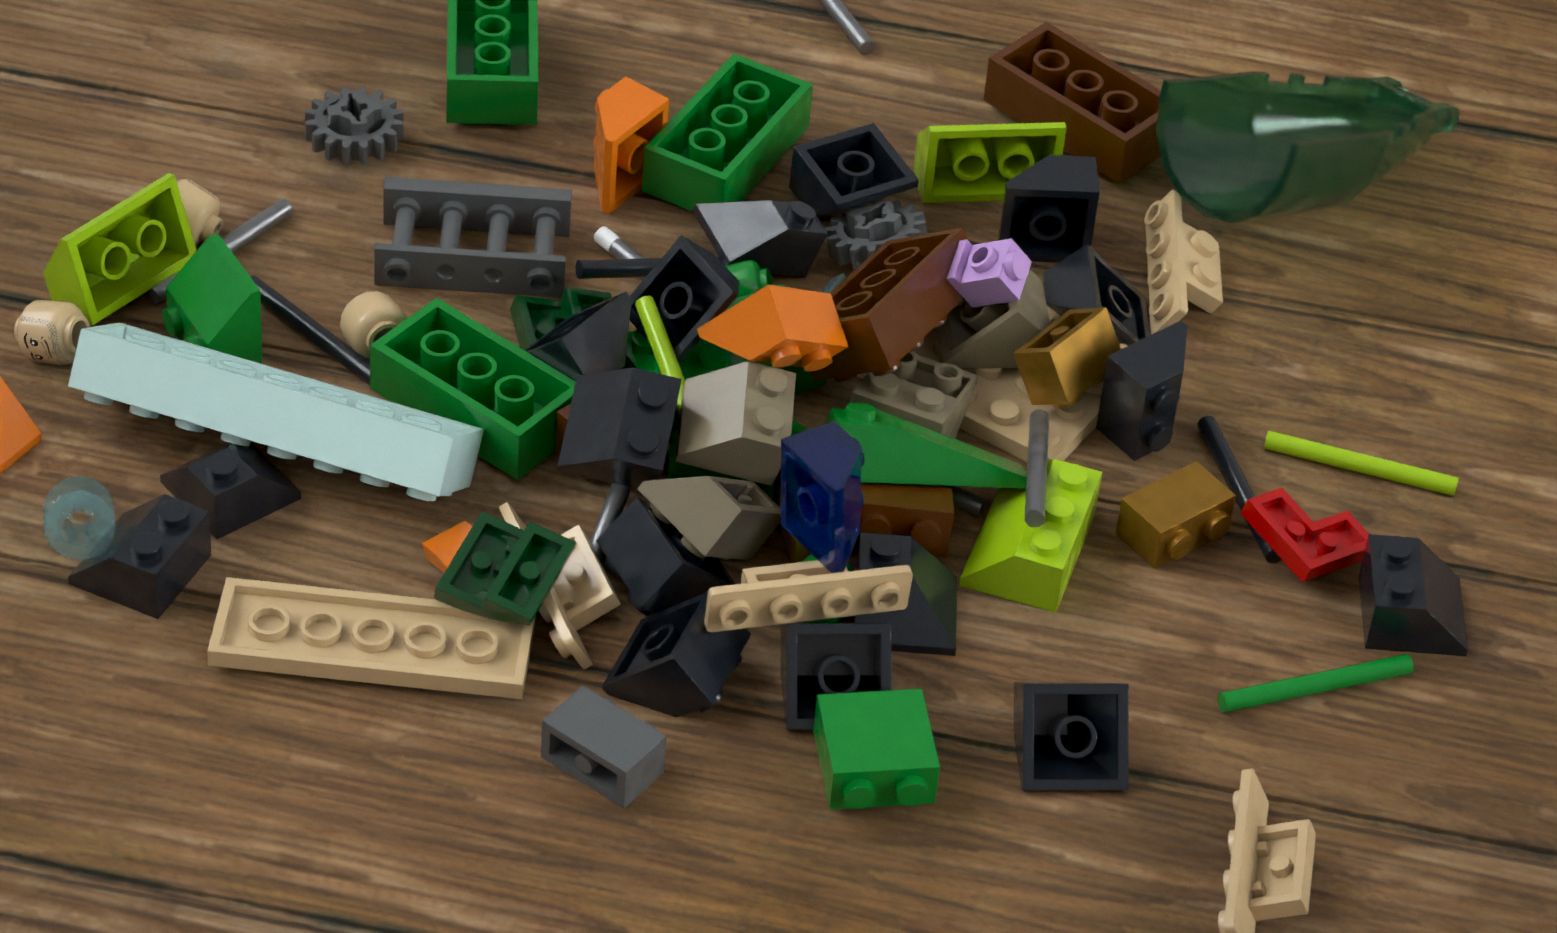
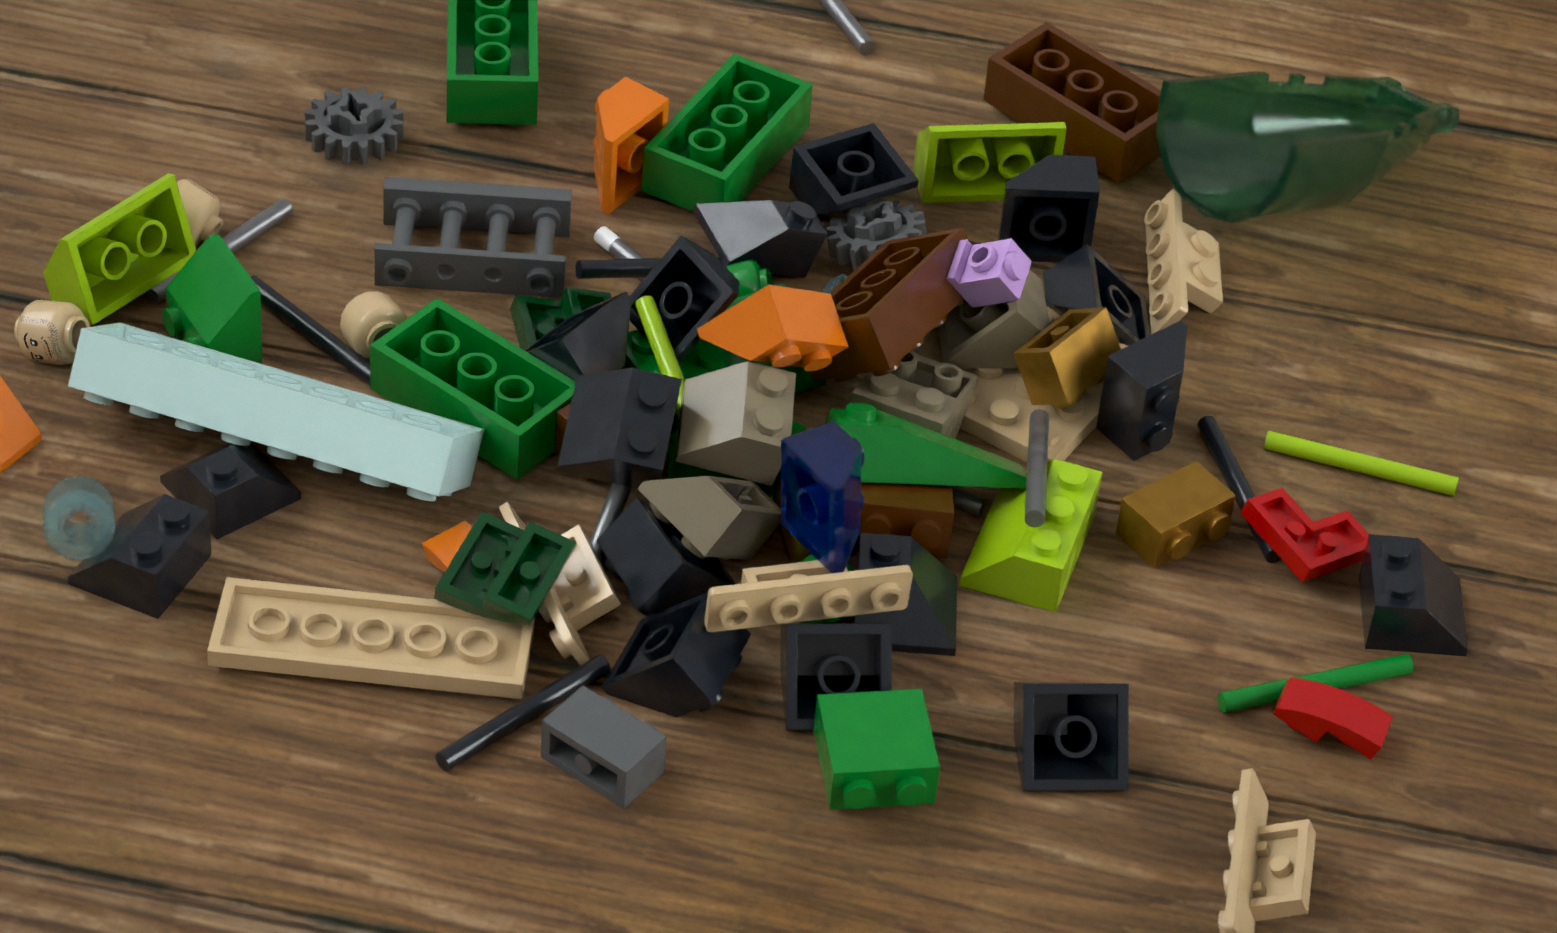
none -> black bar [435,654,611,771]
none -> red slope [1273,677,1393,760]

